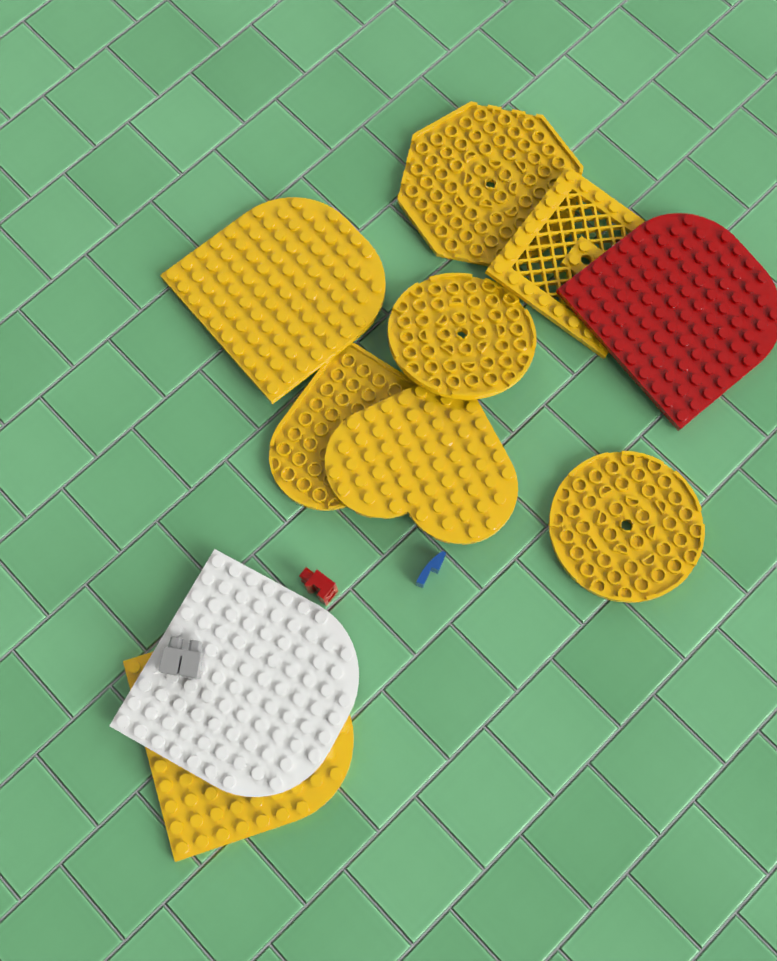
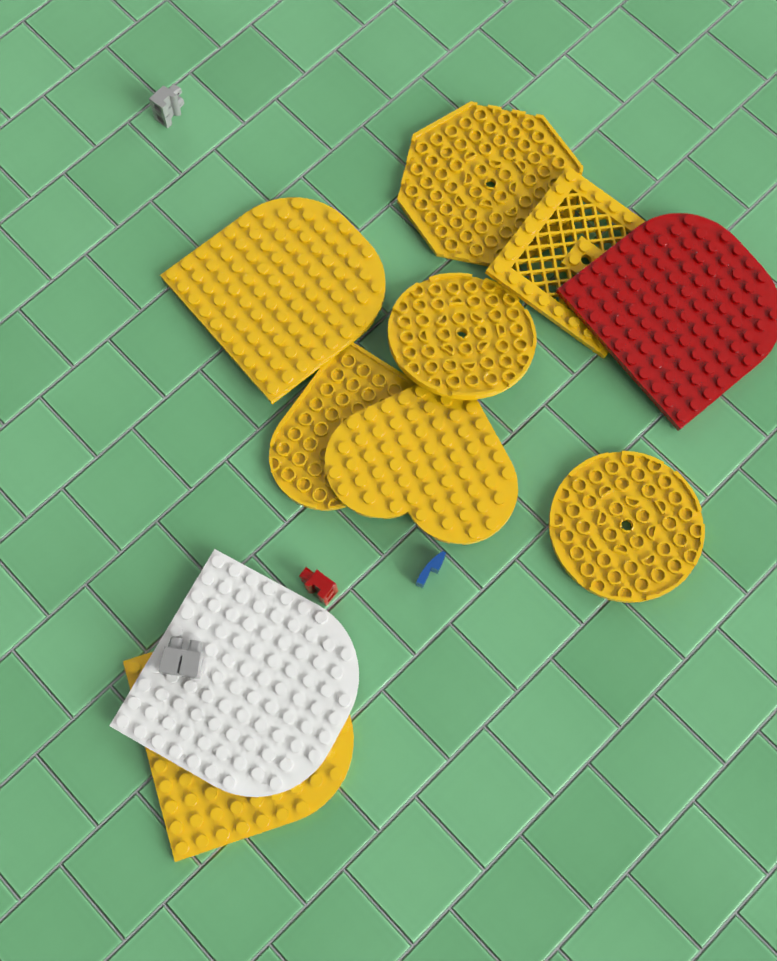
none -> light grey hips [149,83,184,128]

